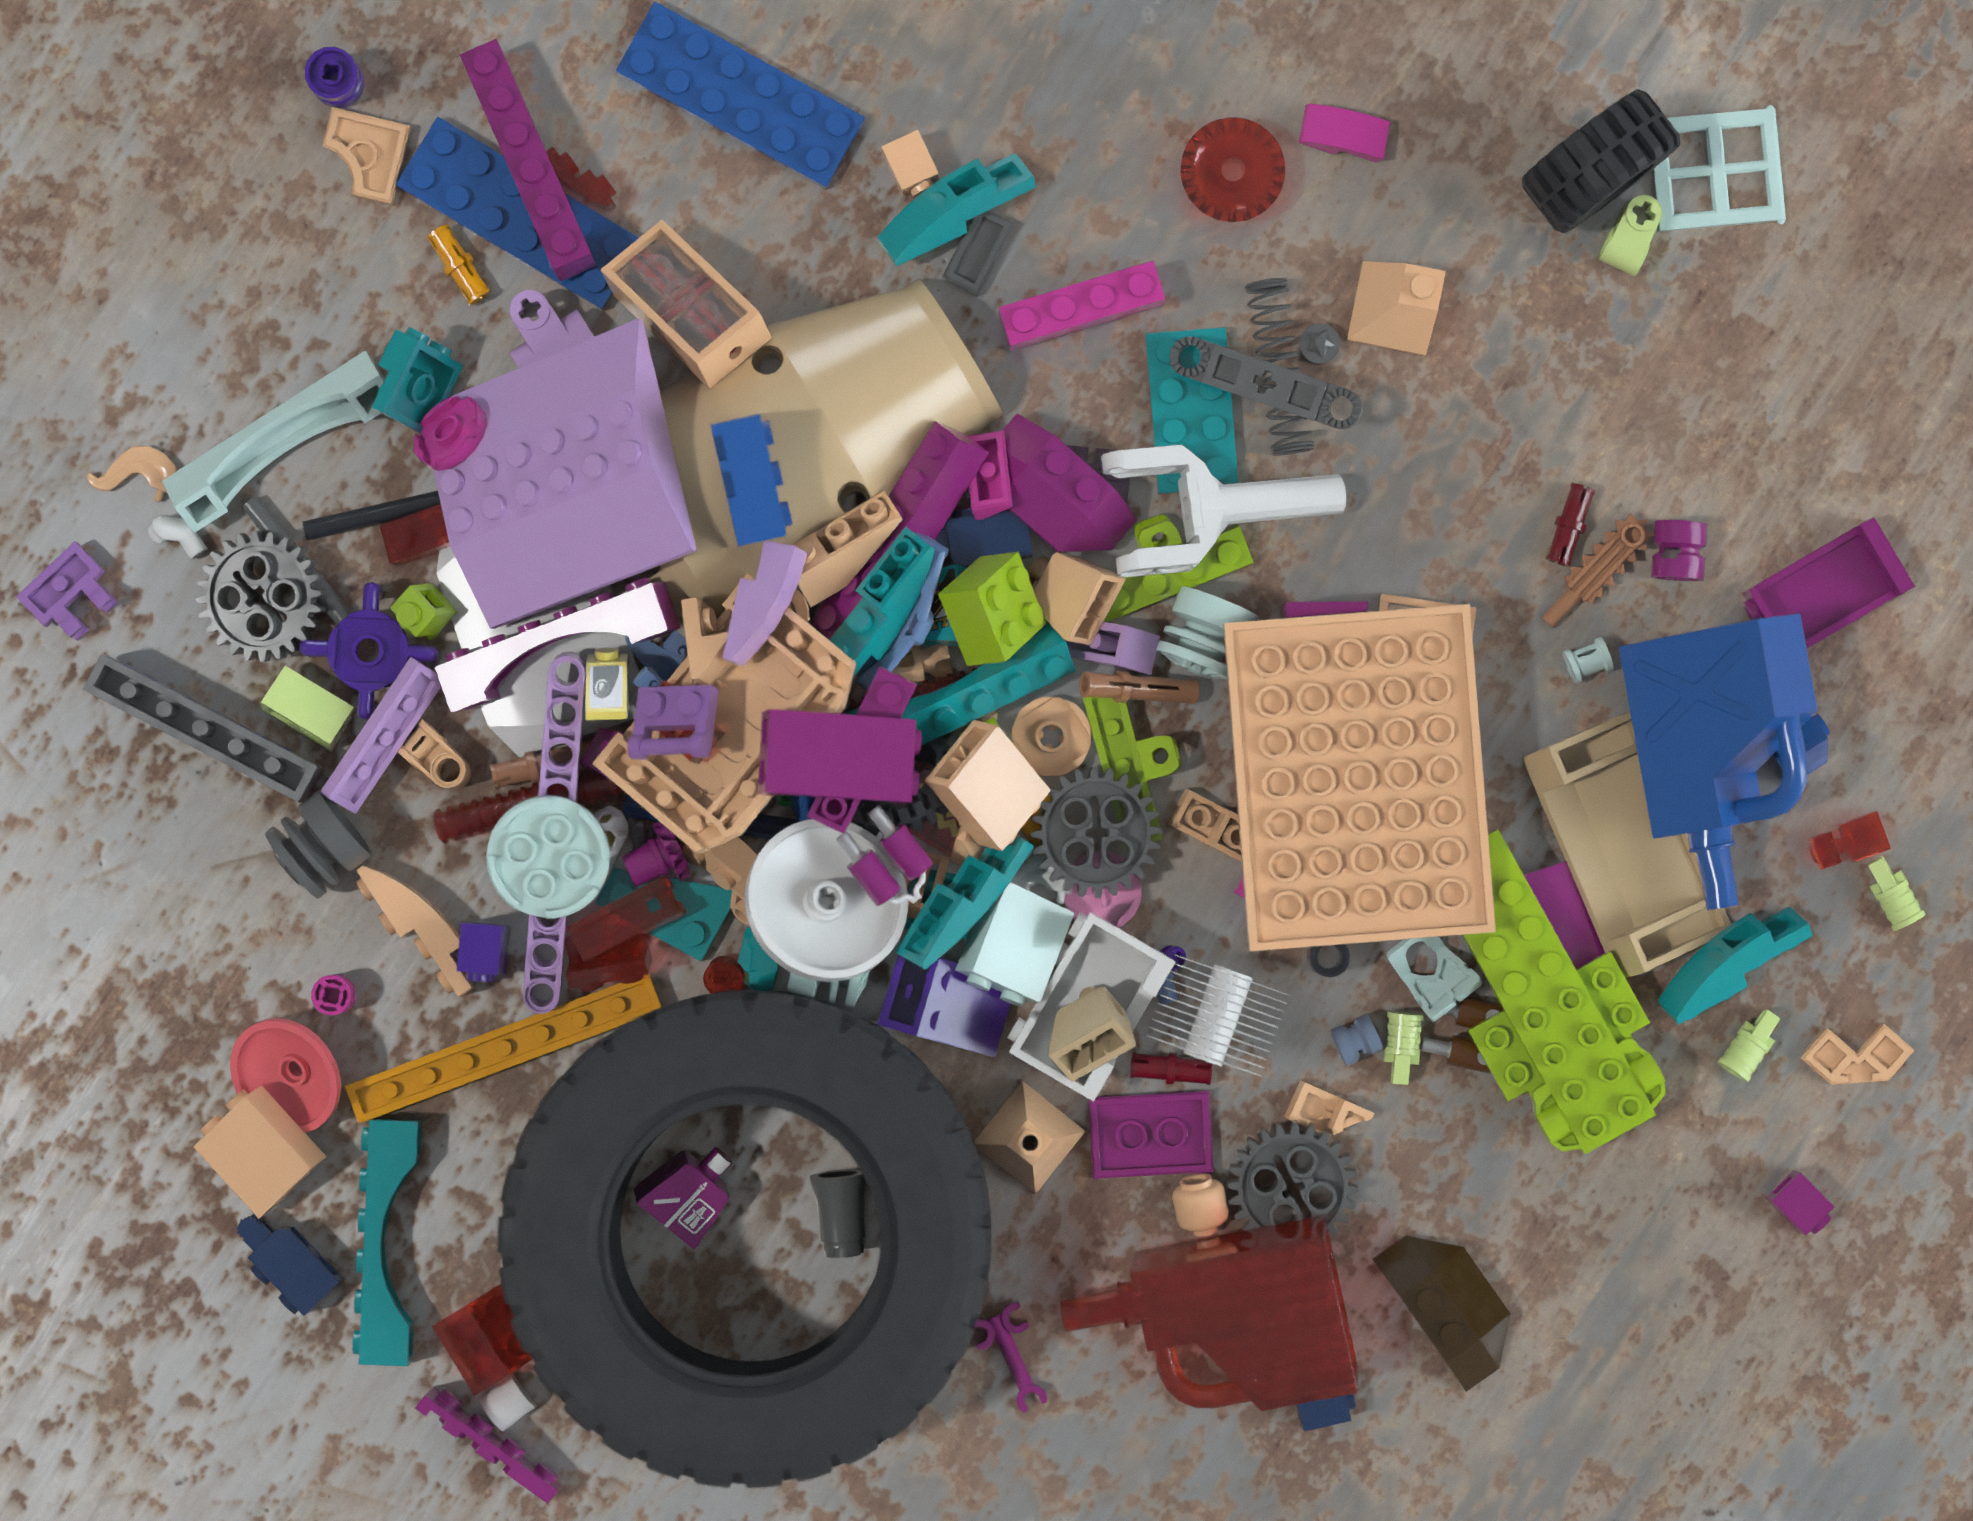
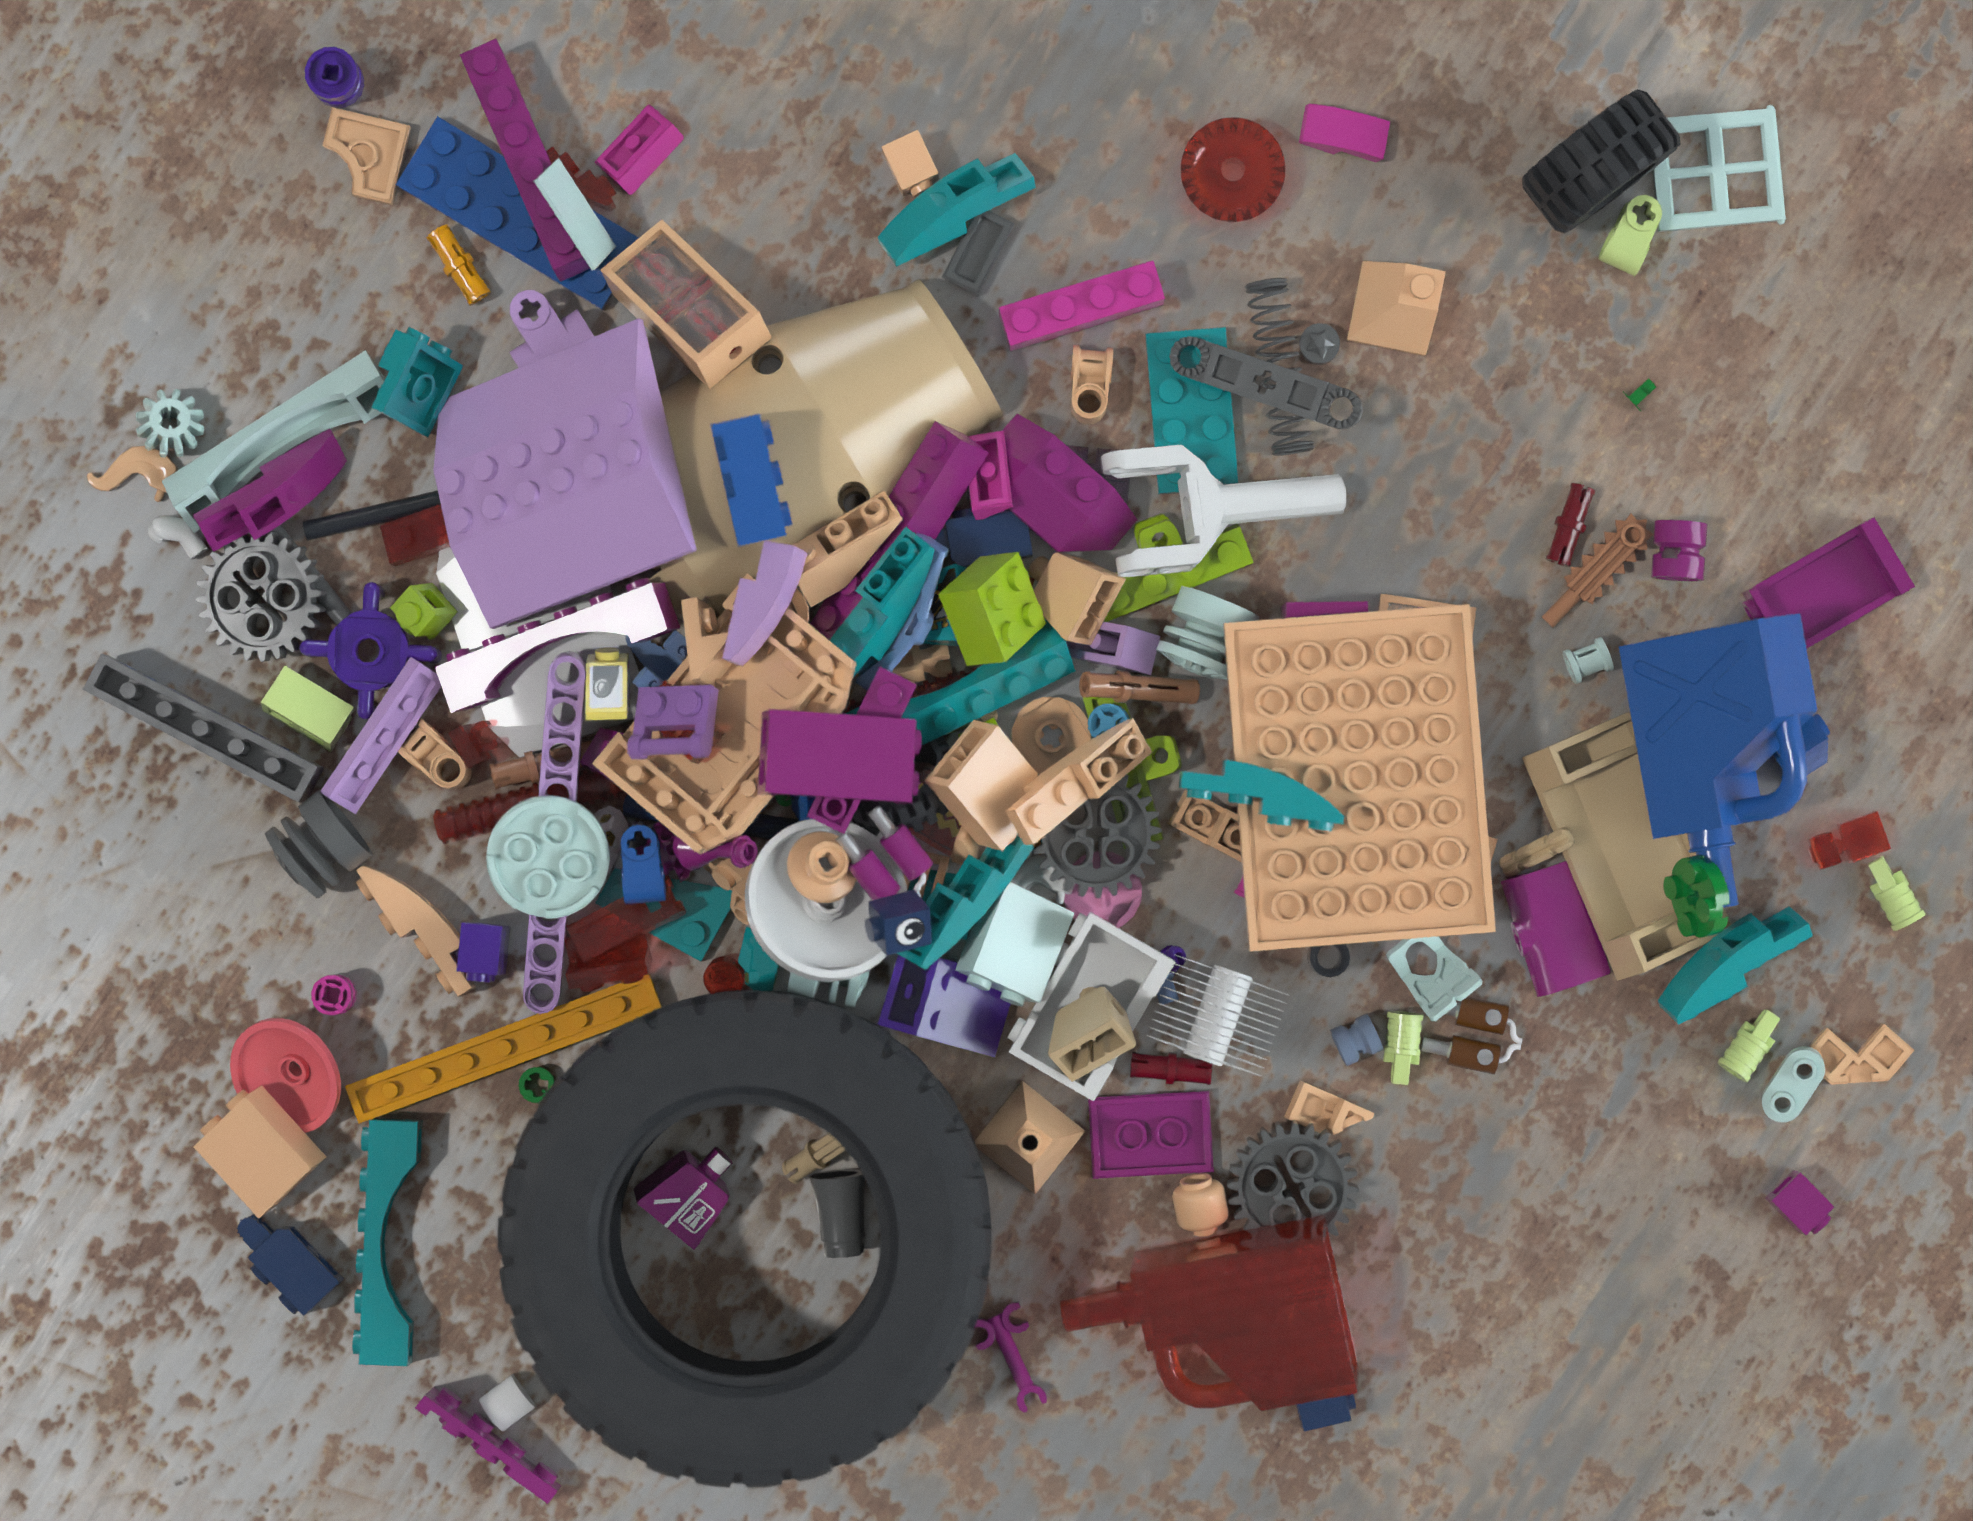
medium lavender plate [16,541,118,641] -> none
dark pink tile [413,396,487,471] -> none
clear red slope [432,1283,533,1396] -> none
blue plate [616,1,865,190] -> none
dark brown wedge [1372,1235,1511,1392] -> none
lime piece [1462,829,1666,1155] -> none
none -> light aqua gear [136,389,204,458]
none -> magenta slope [193,428,347,552]
none -> clear red tile [448,720,502,768]
none -> green bush [518,1067,555,1104]
none -> light aqua window [534,158,616,271]
none -> dark pink slope [594,104,684,195]
none -> blue piece [621,825,666,905]
none -> magenta piece [673,835,758,870]
none -> tan axle [782,1133,845,1184]
none -> light nougat piece [787,831,857,903]
none -> dark blue brick [865,890,932,956]
none -> light nougat slope [1006,719,1152,845]
none -> light nougat piece [1071,345,1114,425]
none -> dark azure wheel [1088,704,1130,738]
none -> teal slope [1178,760,1344,831]
none -> tan axle [1499,827,1575,877]
none -> green piece [1623,378,1656,412]
none -> green plate [1663,855,1730,938]
none -> light aqua plate [1762,1046,1825,1122]

